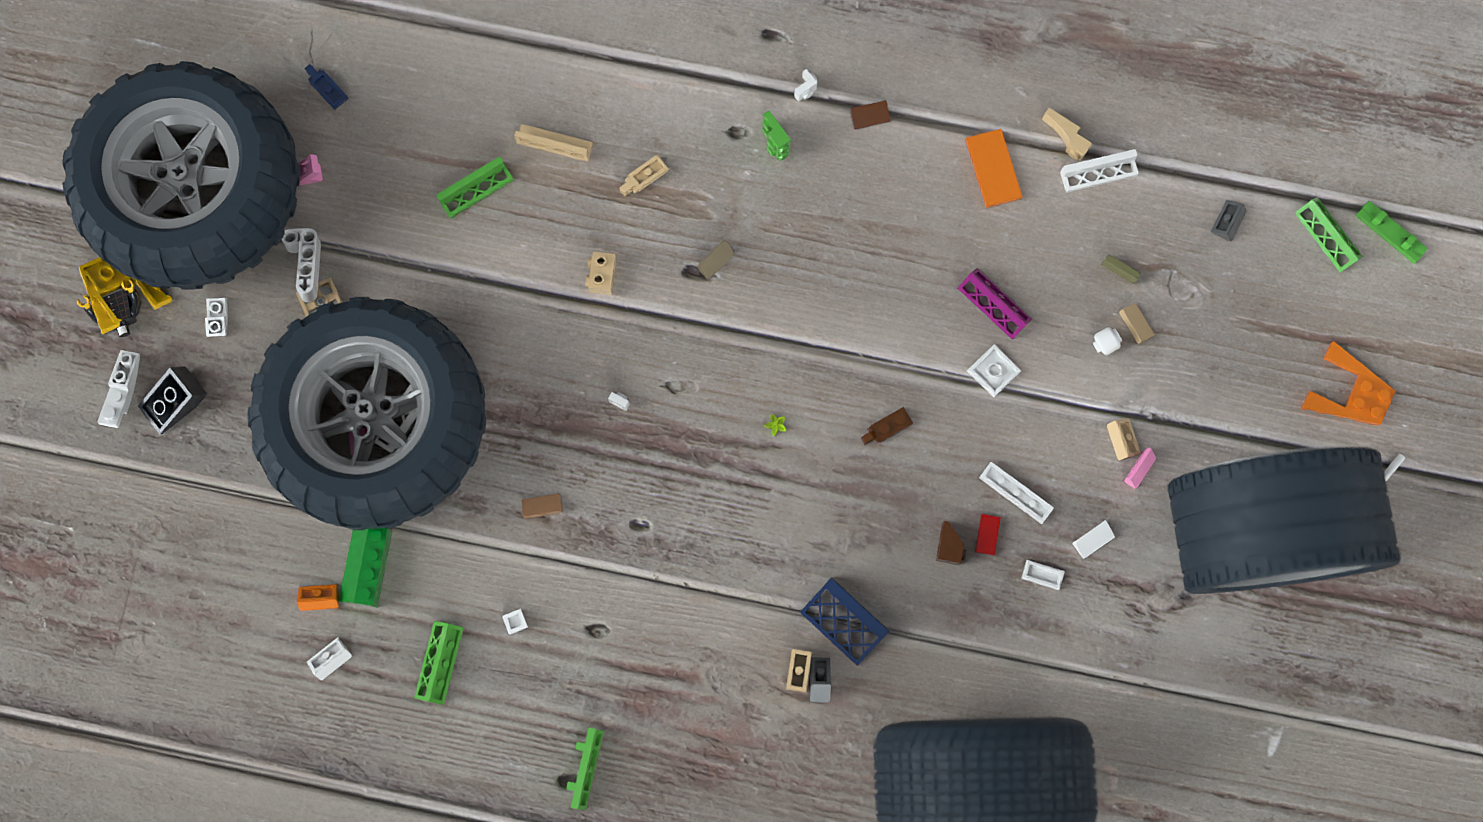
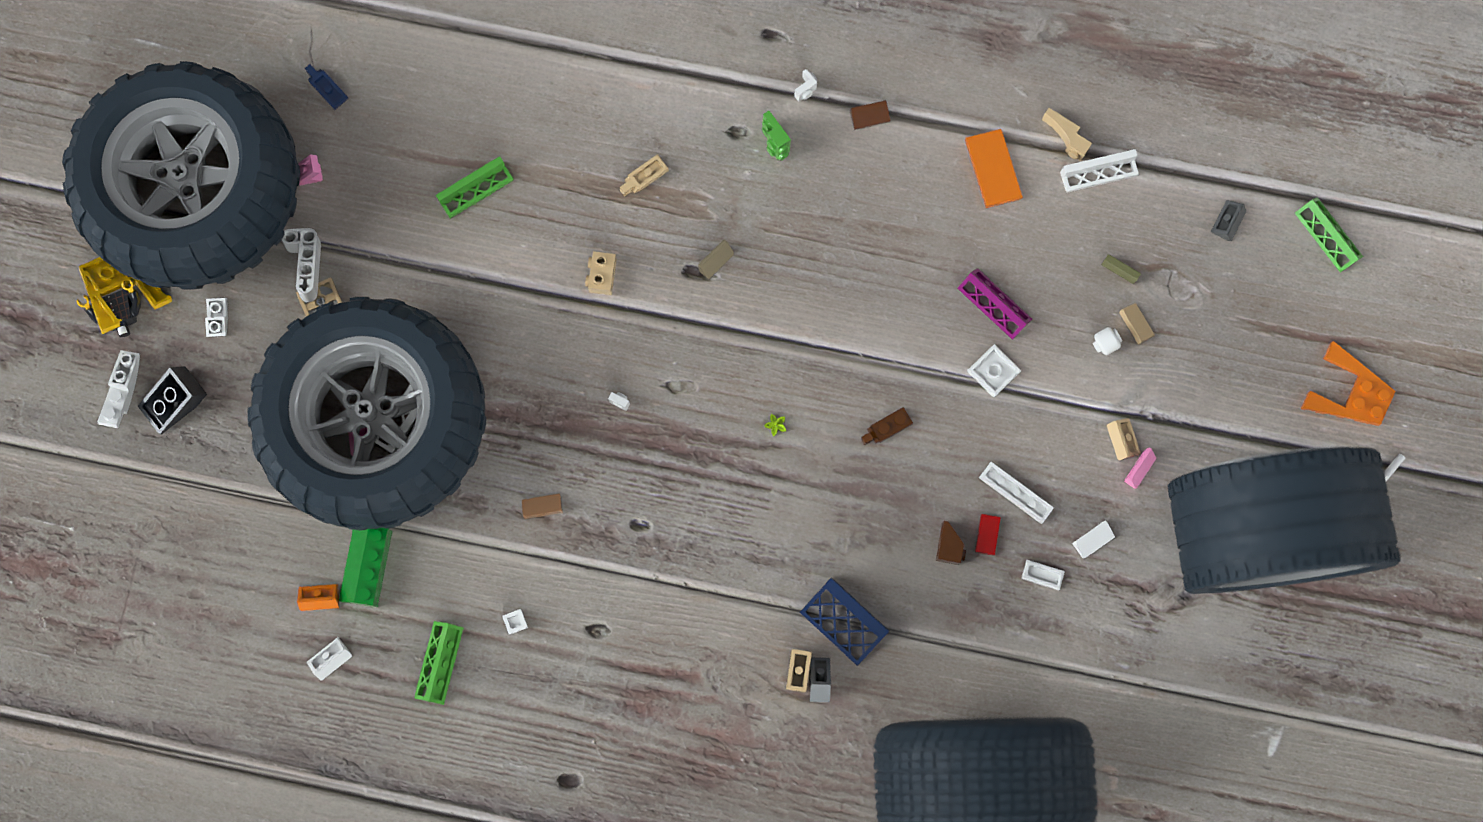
tan fence [514,124,593,162] -> none
bright green hinge [566,728,604,810] -> none
bright green hinge [1355,201,1428,264] -> none

